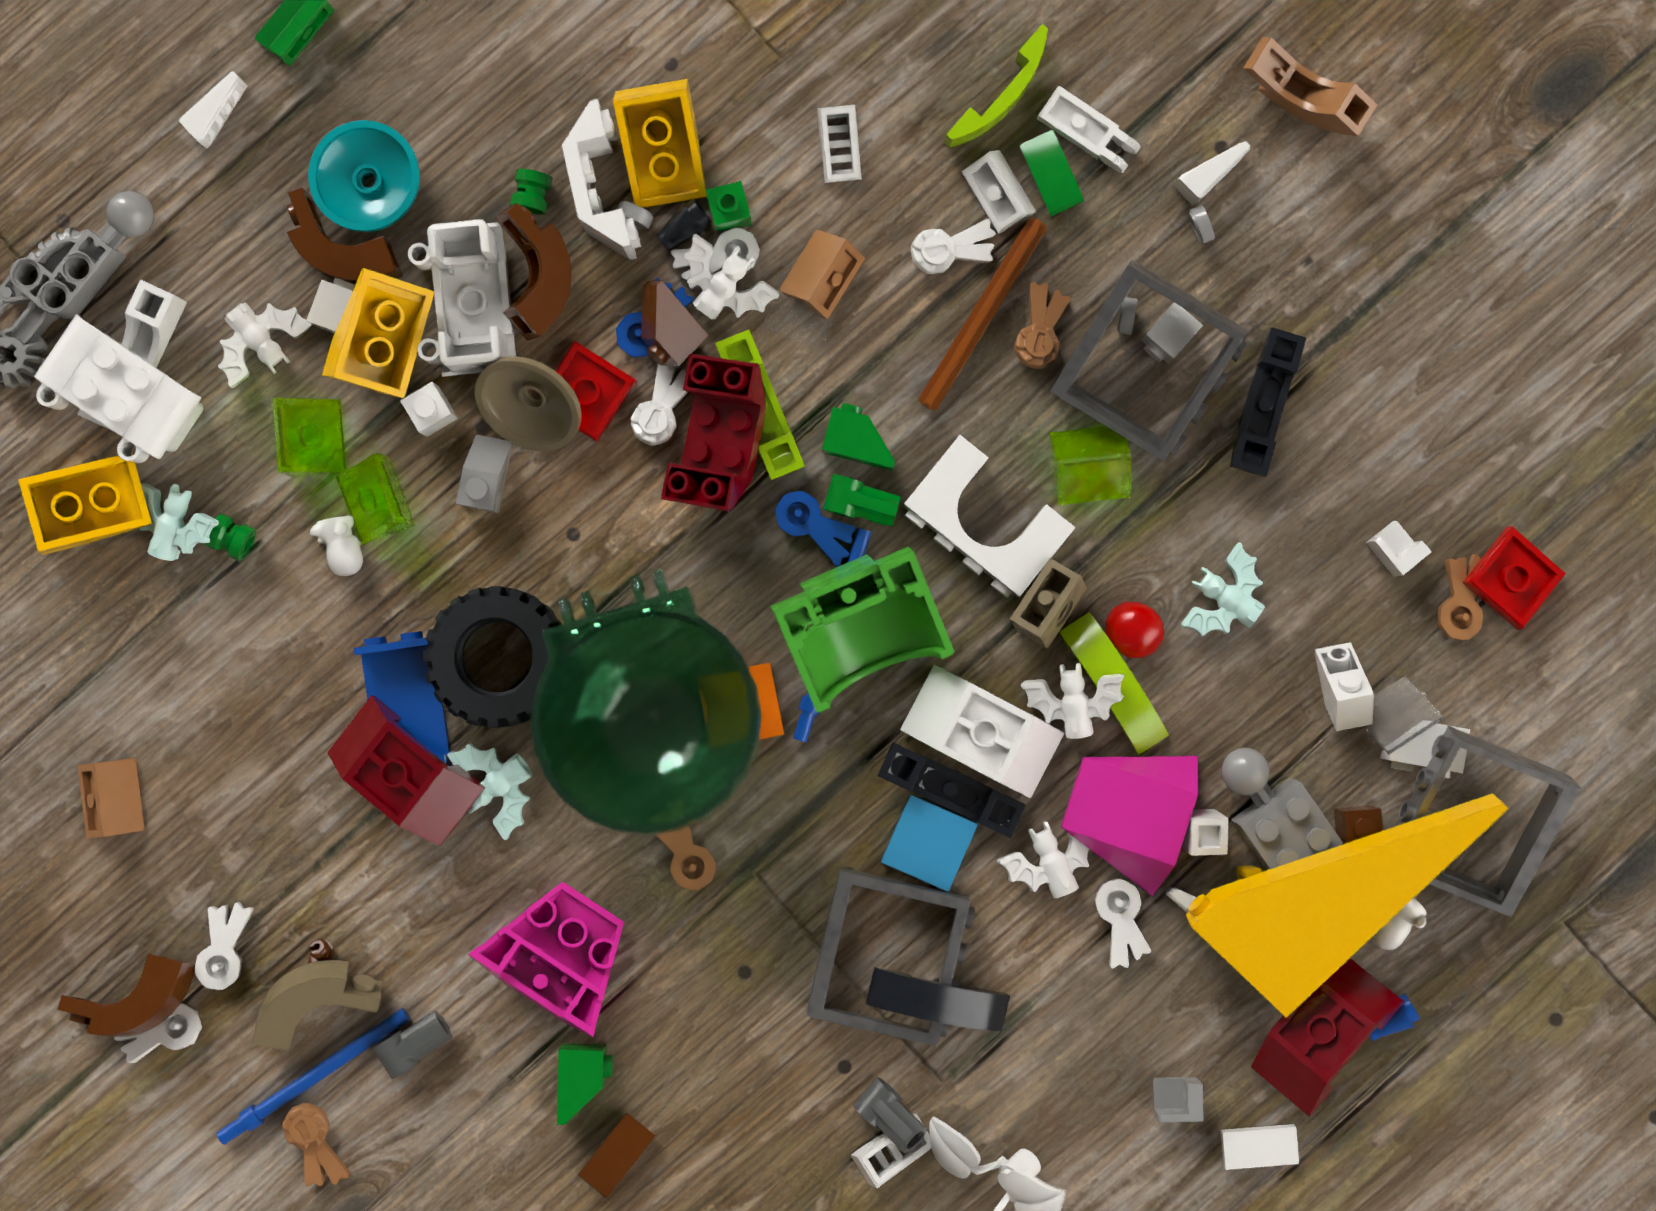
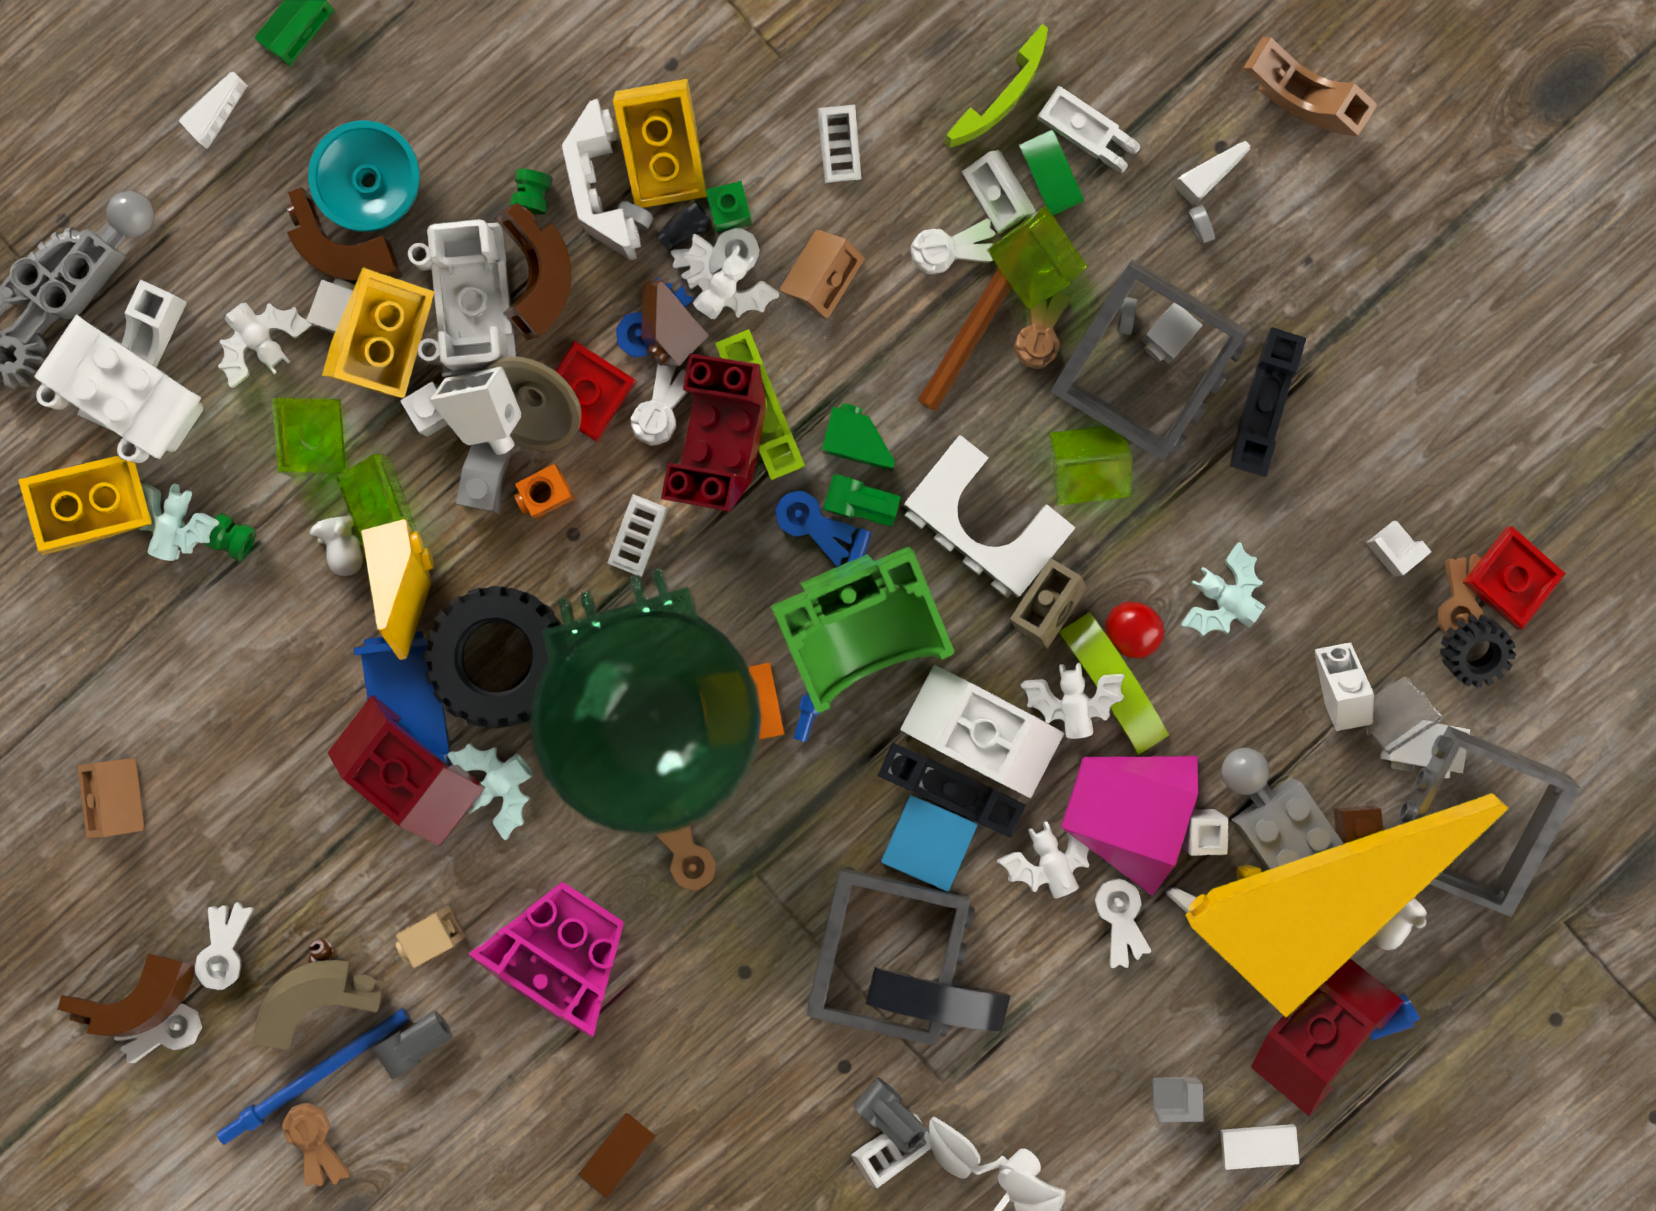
green slope [557,1043,613,1125] -> none
none -> yellow slope [362,519,434,660]
none -> tan brick [396,905,466,968]
none -> white torso [430,366,521,455]
none -> orange brick [514,464,575,519]
none -> white slope [607,494,669,577]
none -> clear neon green slope [986,206,1087,310]
none -> black tyre [1440,615,1516,688]

